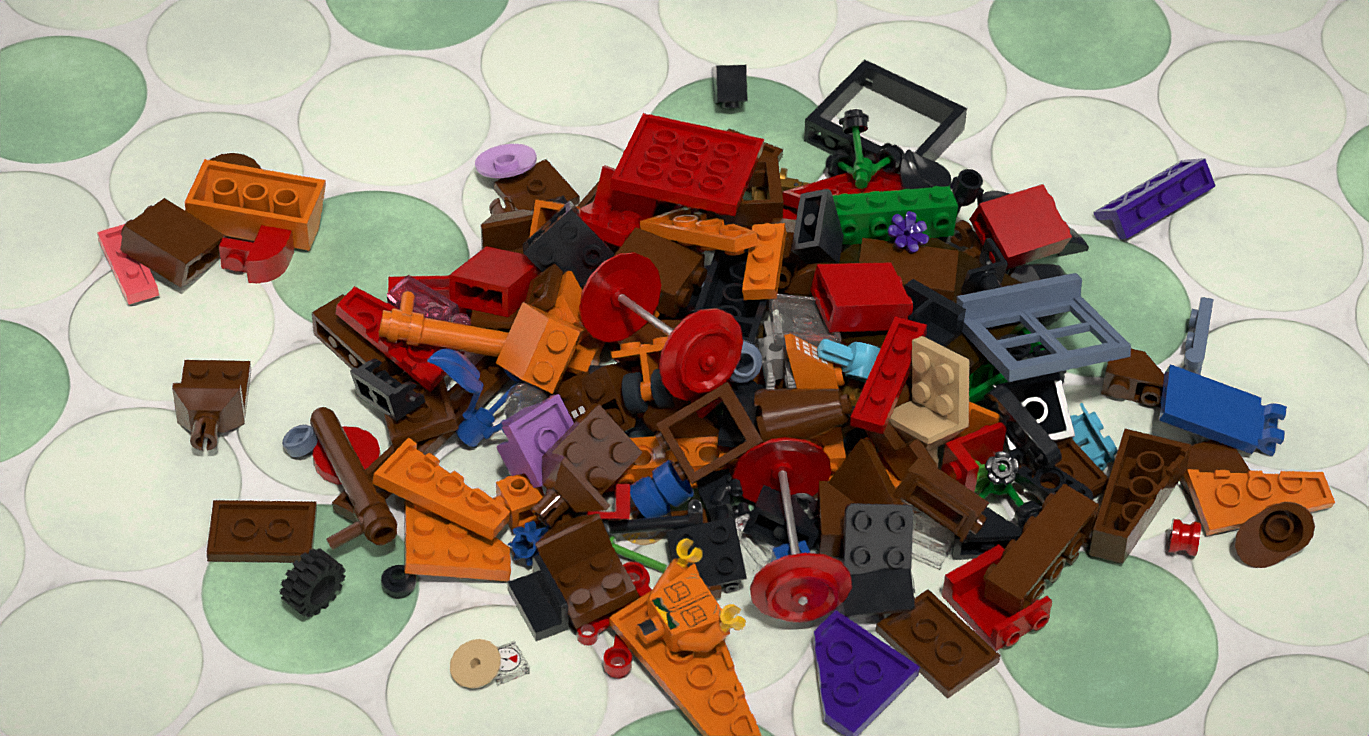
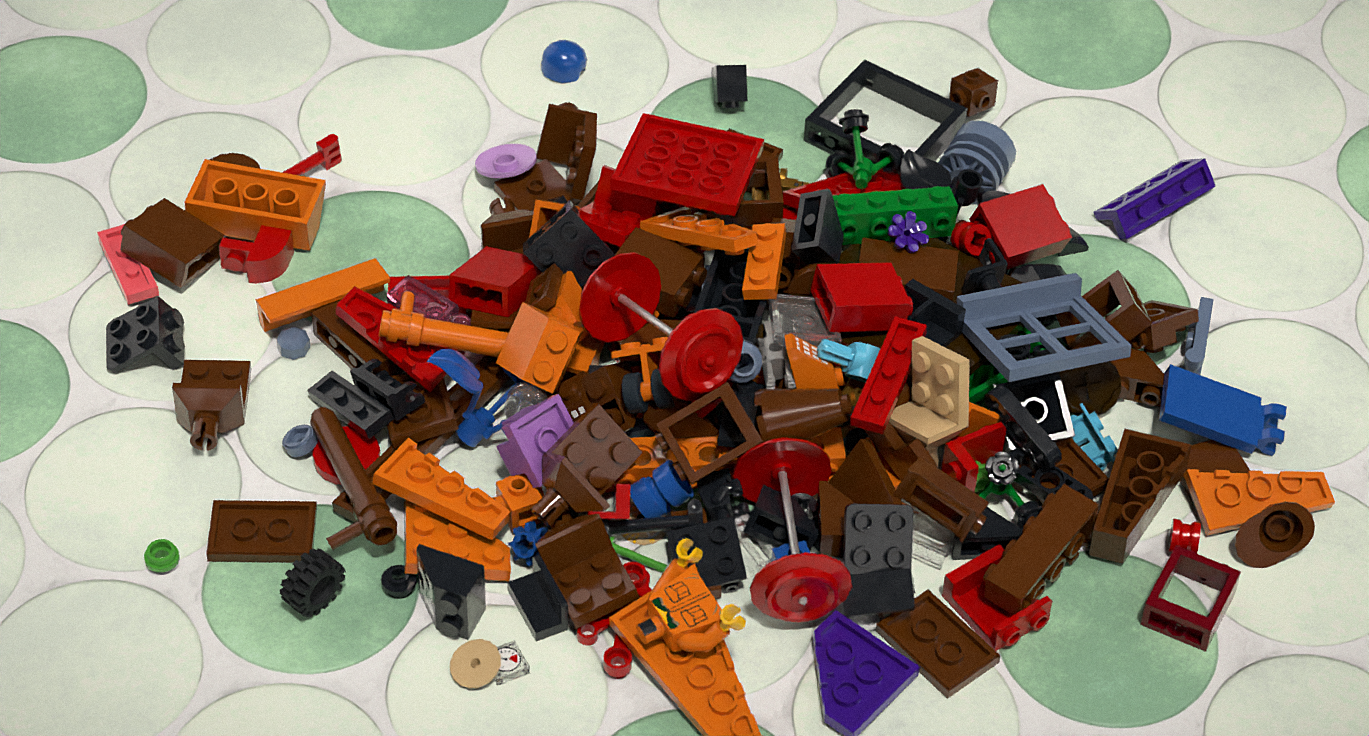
none -> black bracket [106,296,185,373]
none -> bright green plate [144,539,180,572]
none -> orange panel [256,258,390,332]
none -> sand blue tile [277,327,310,360]
none -> red hinge [282,134,342,176]
none -> black plate [307,370,394,439]
none -> black slope [416,544,486,640]
none -> reddish brown plate [536,102,597,200]
none -> blue hair [541,39,587,83]
none -> sand blue wheel [938,121,1016,204]
none -> reddish brown brick [949,68,998,117]
none -> red wheel [951,221,992,256]
none -> reddish brown window [1056,270,1153,351]
none -> dark brown tile [1059,361,1121,416]
none -> reddish brown plate [1105,300,1199,353]
none -> dark red window [1140,545,1241,652]

